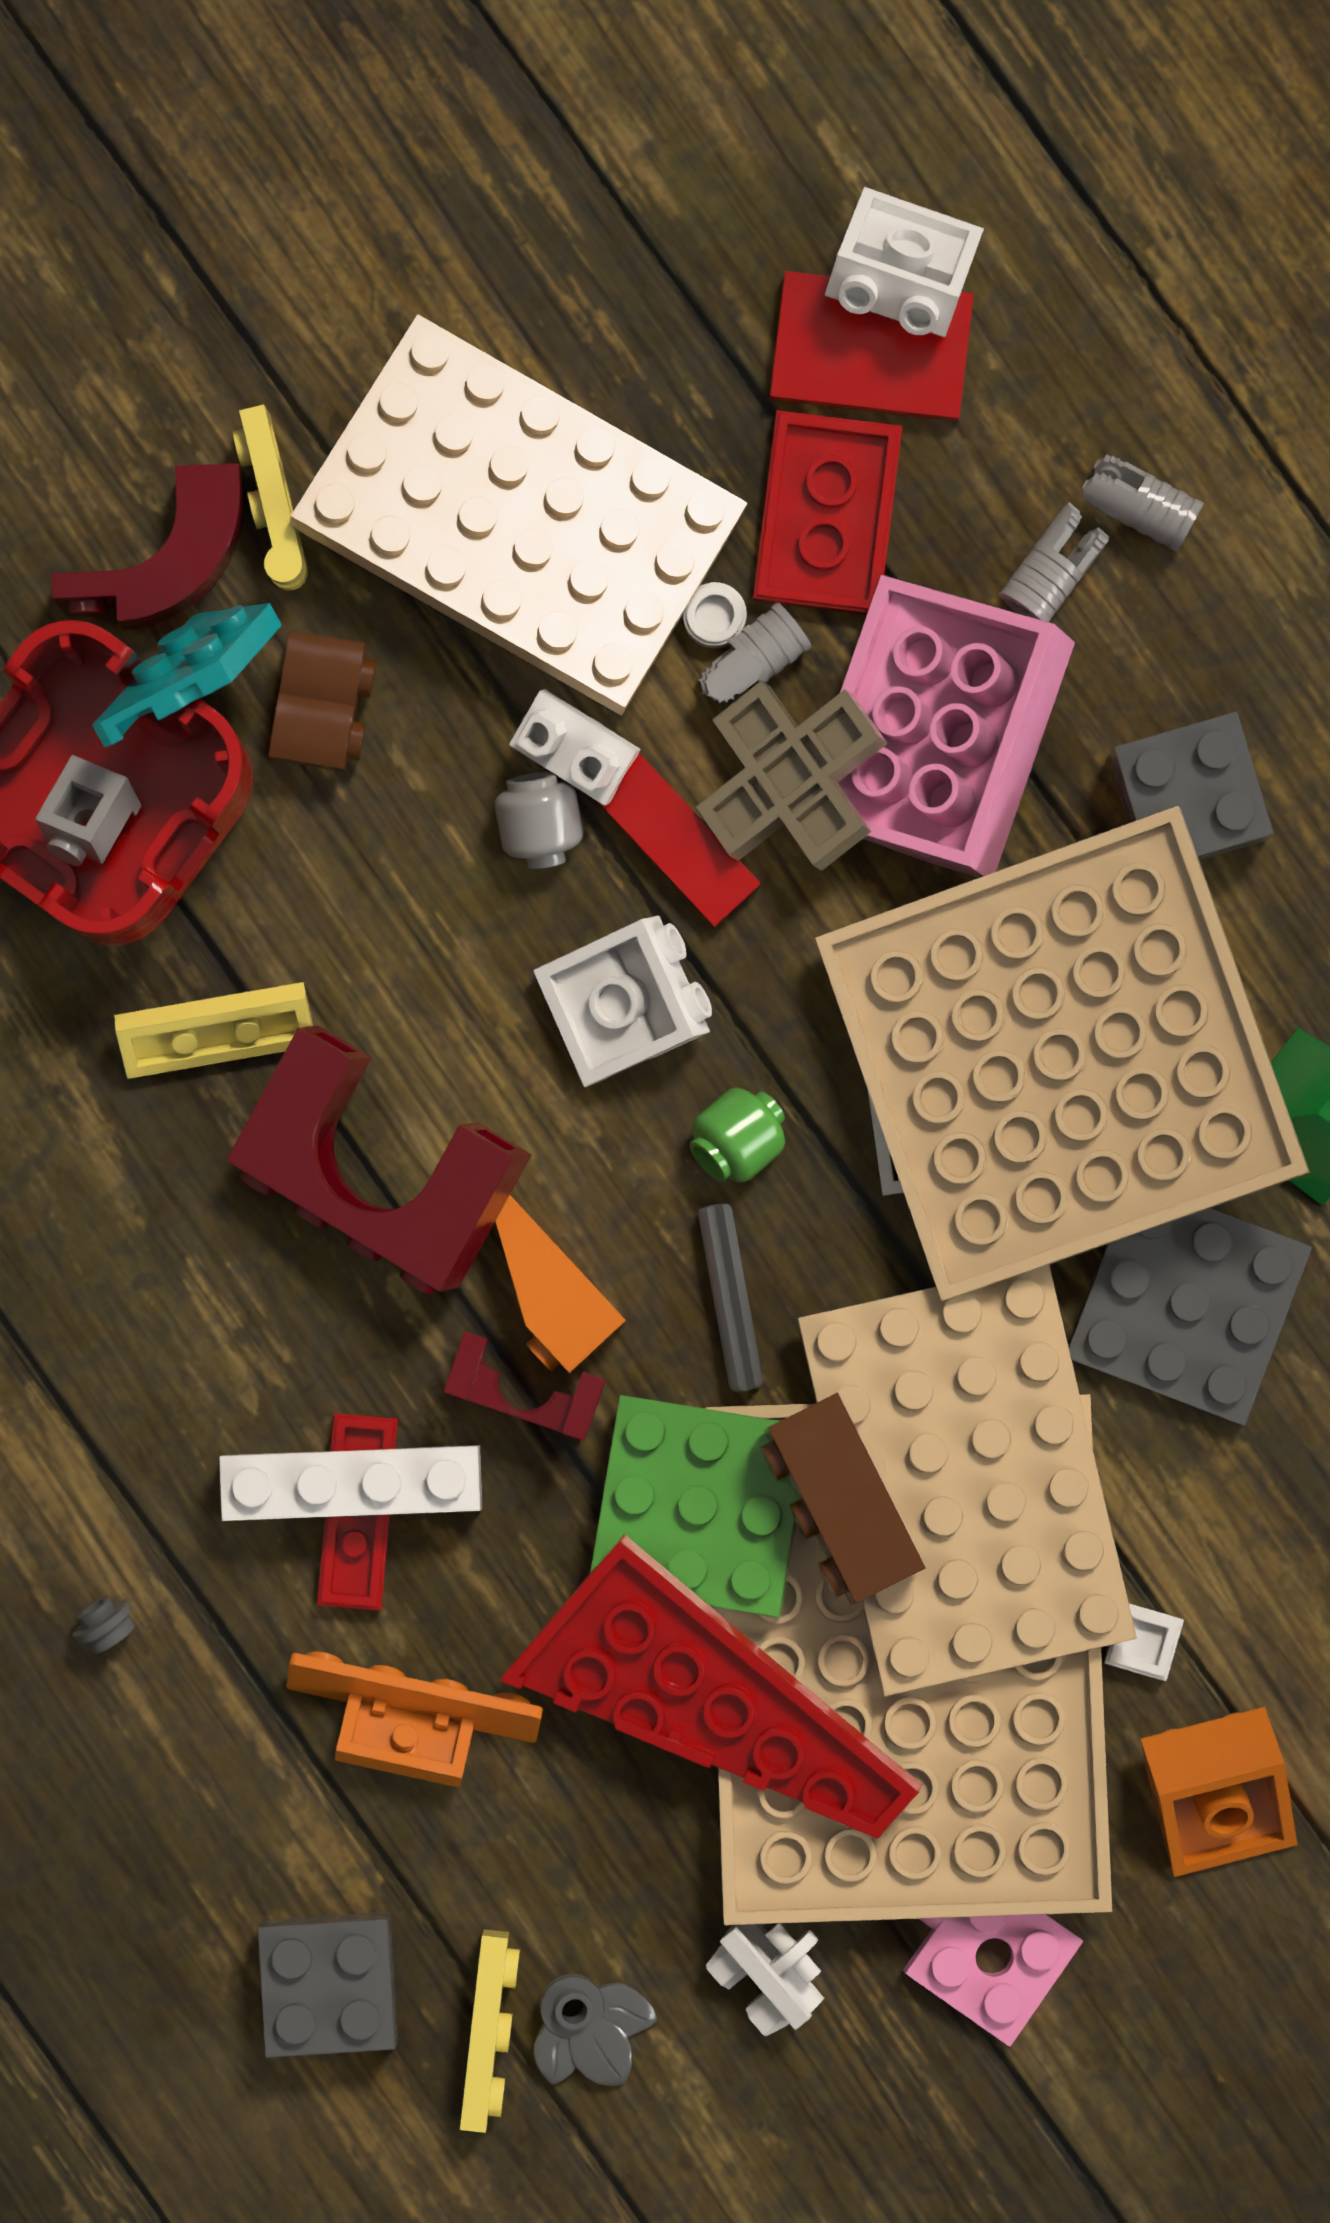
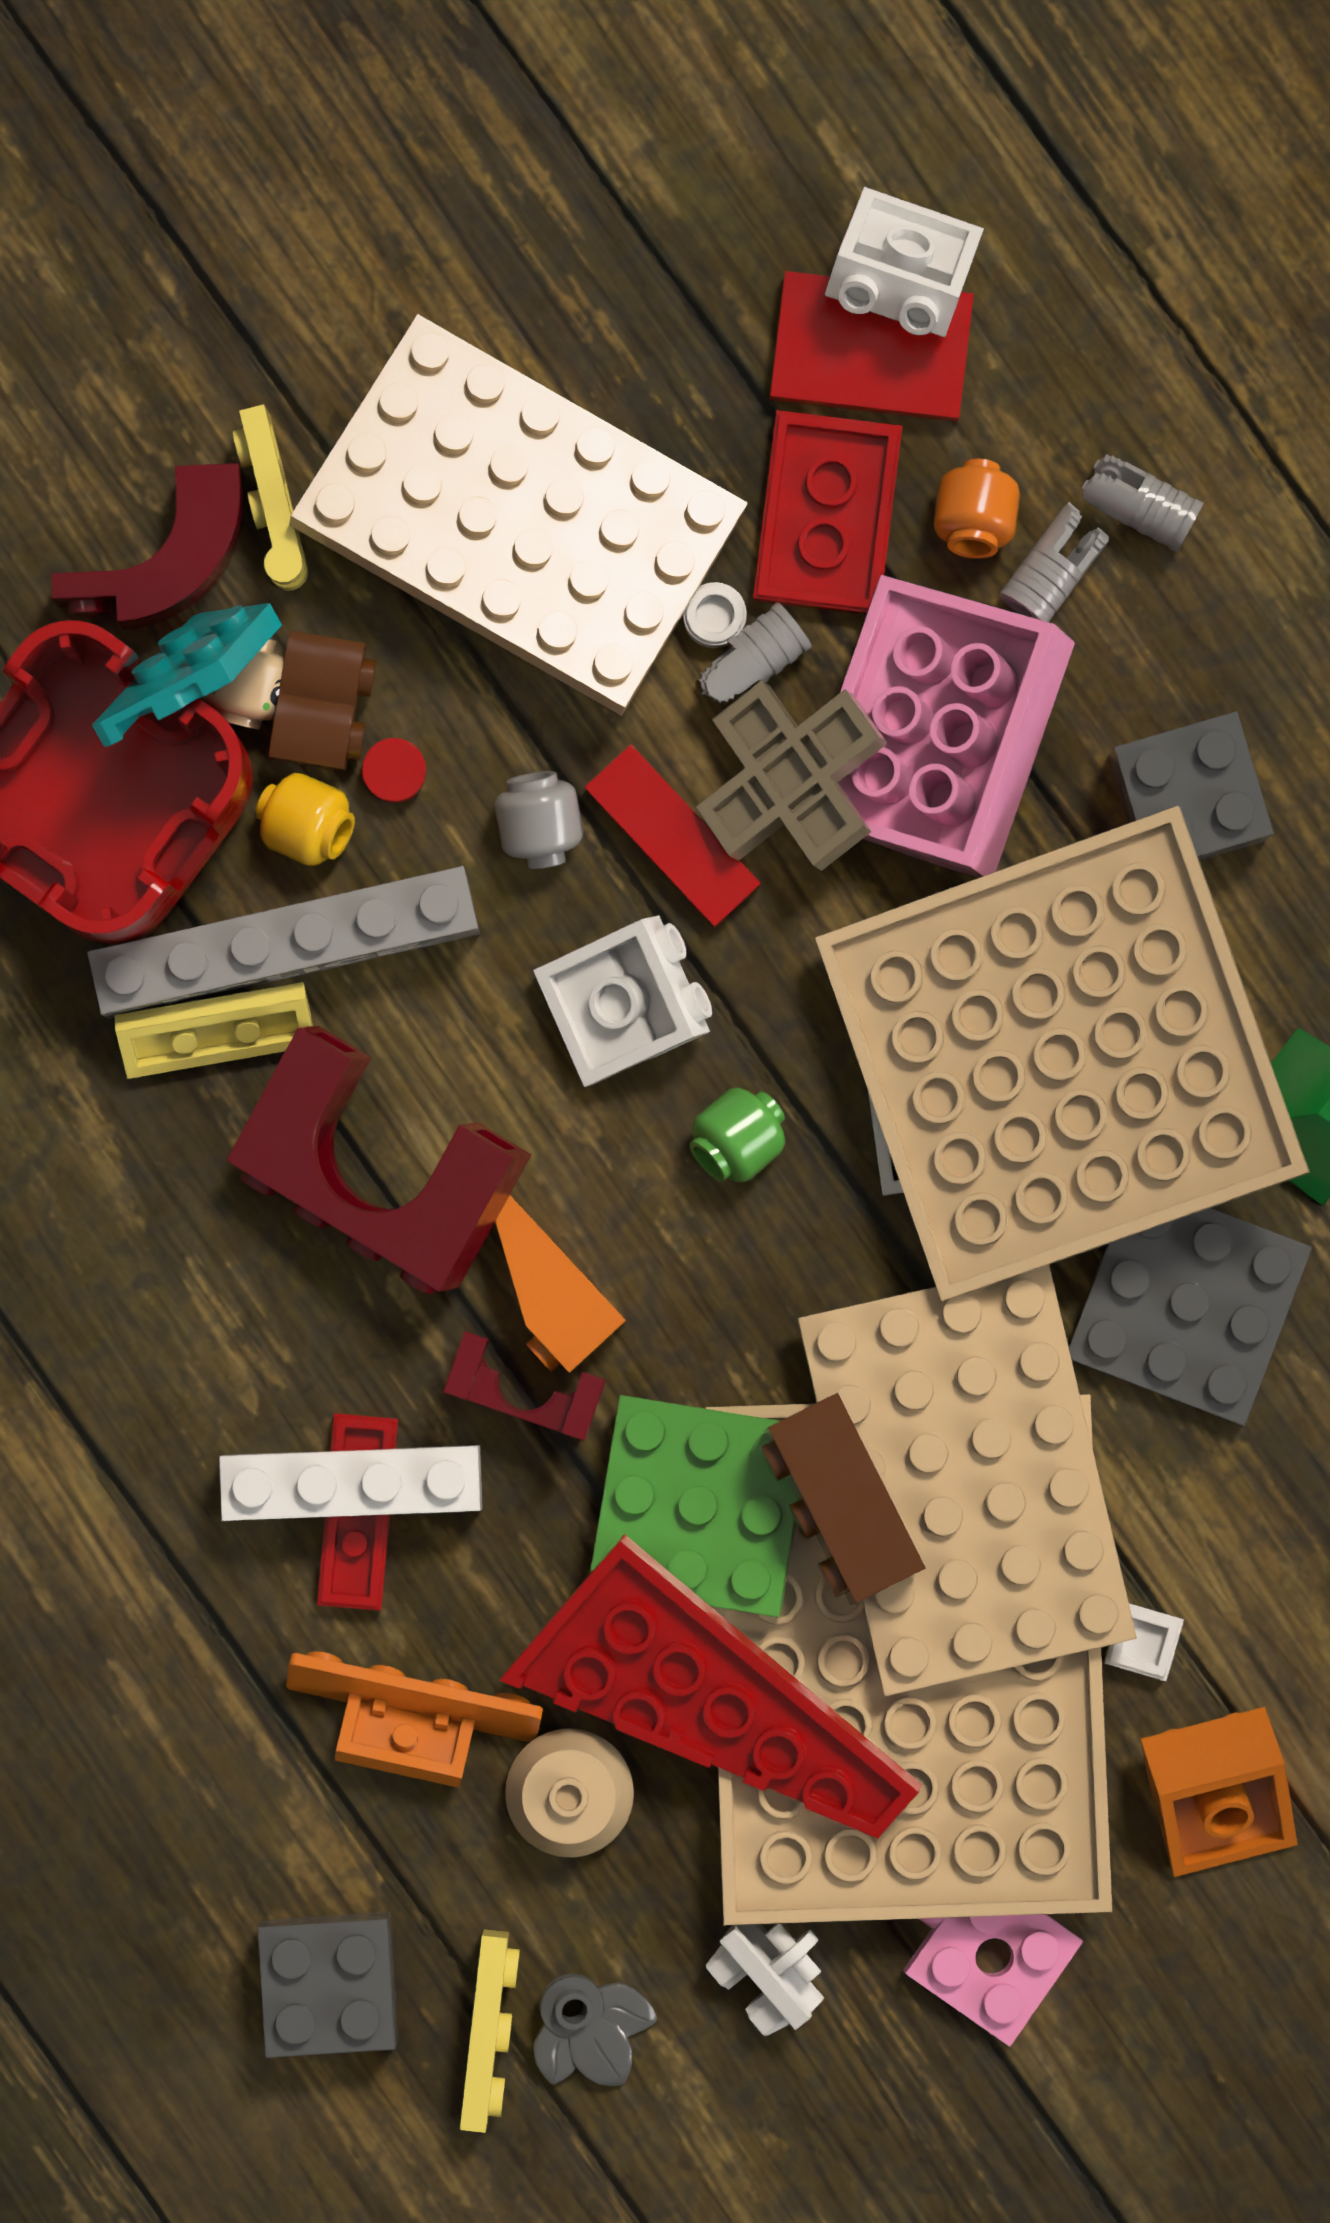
light grey brick [35,755,142,866] -> none
dark grey plate [72,1596,135,1654] -> none
white hips [509,689,641,805] -> none
dark grey axle [698,1203,763,1392] -> none
none -> light grey brick [87,866,480,1019]
none -> tan head [202,639,285,729]
none -> yellow head [255,773,355,866]
none -> red tile [362,738,427,803]
none -> tan cone [505,1729,634,1857]
none -> orange head [934,459,1020,559]

